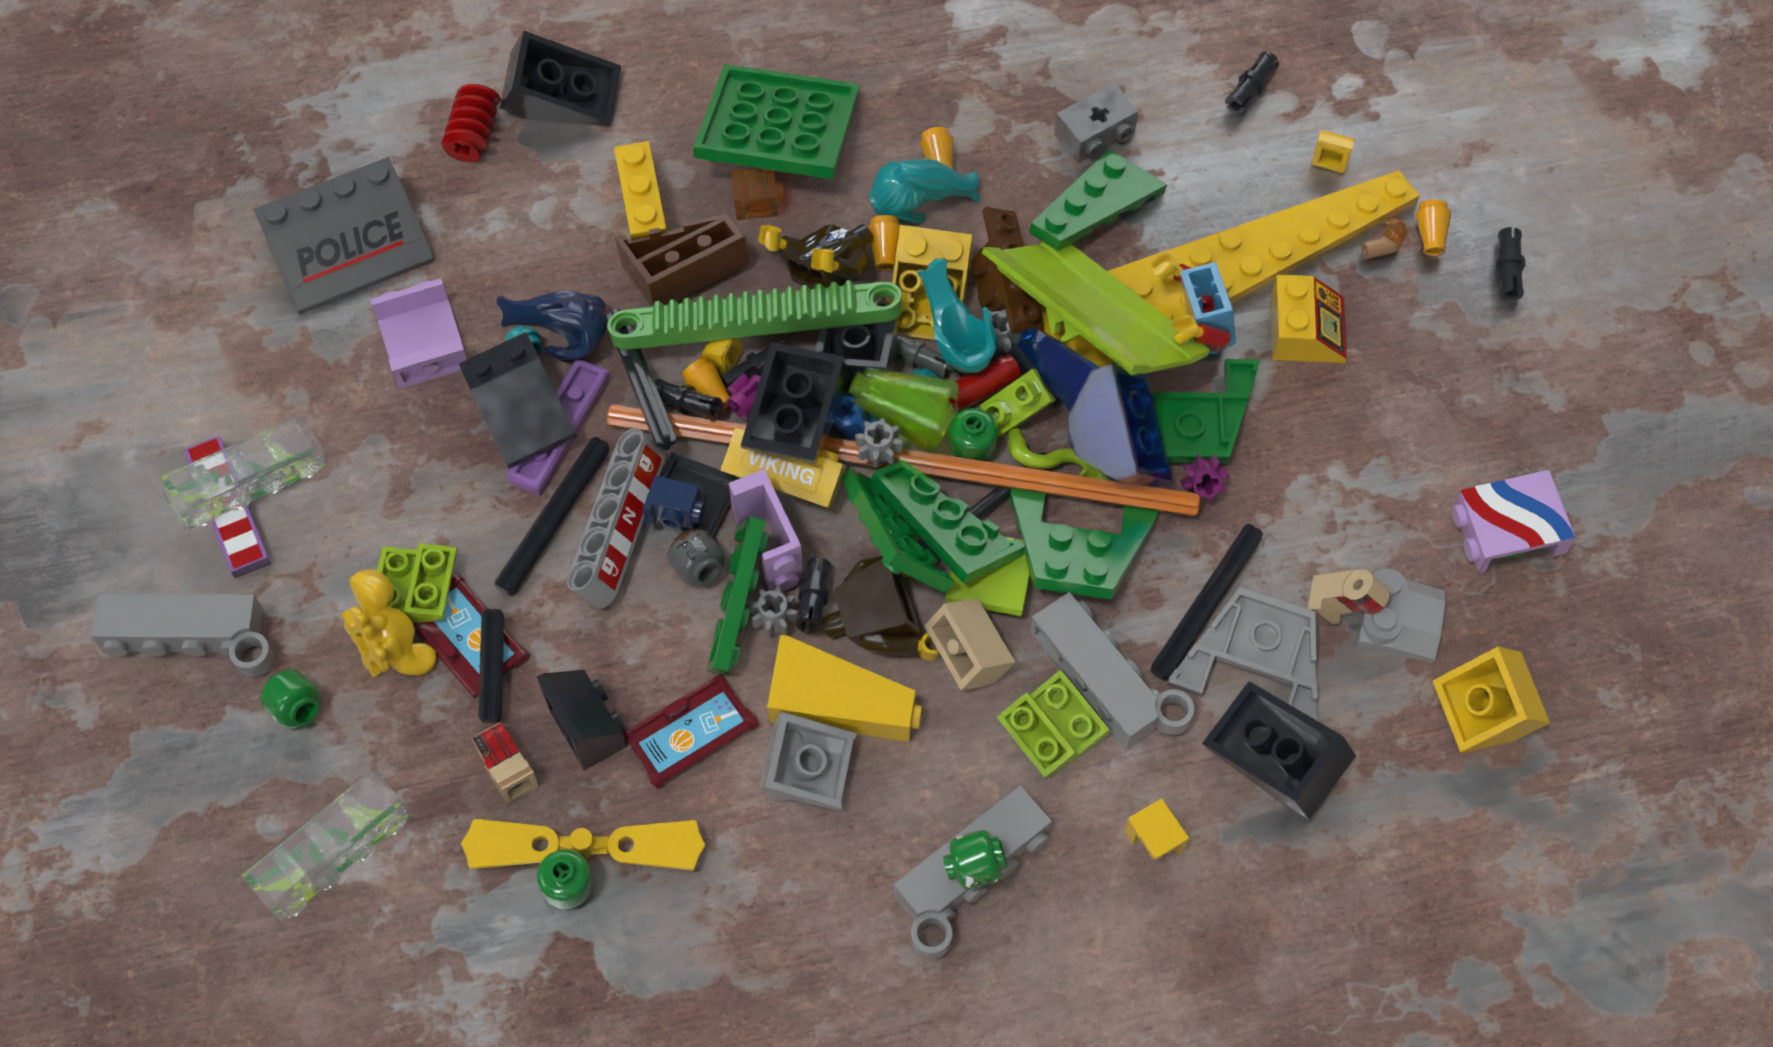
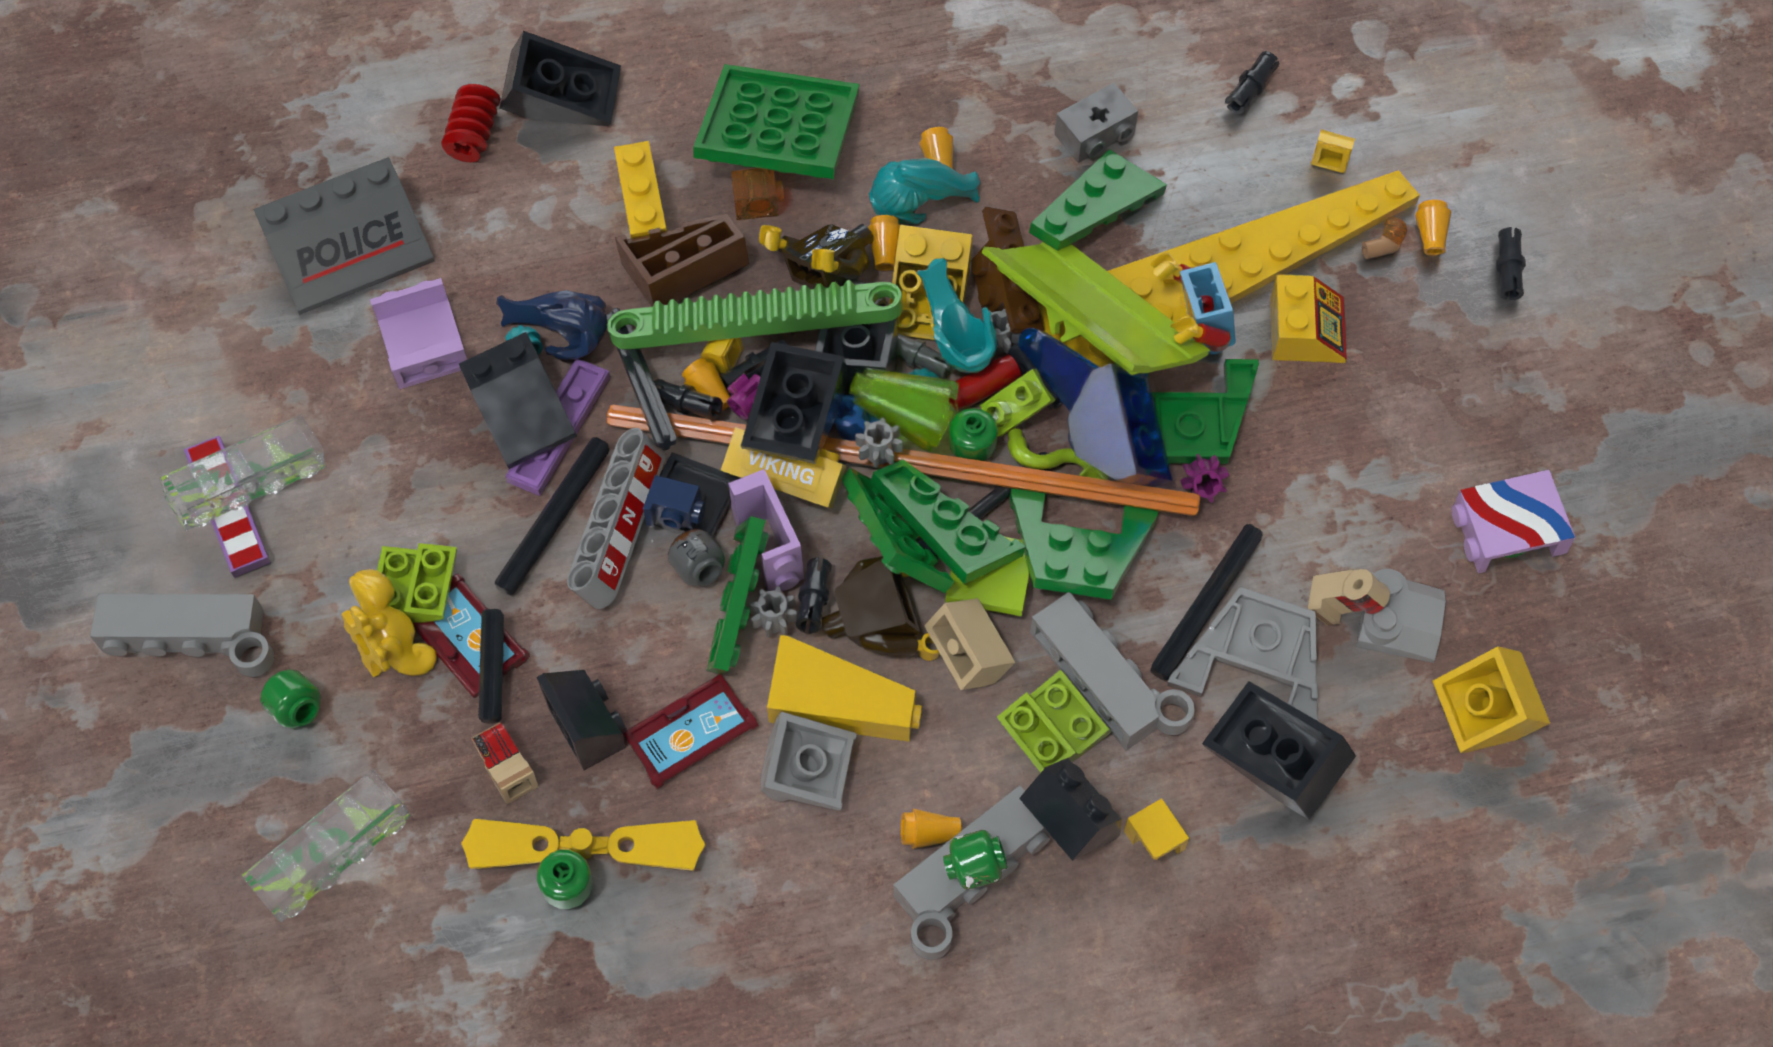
none -> light orange cone [900,808,961,849]
none -> black slope [1019,758,1122,861]

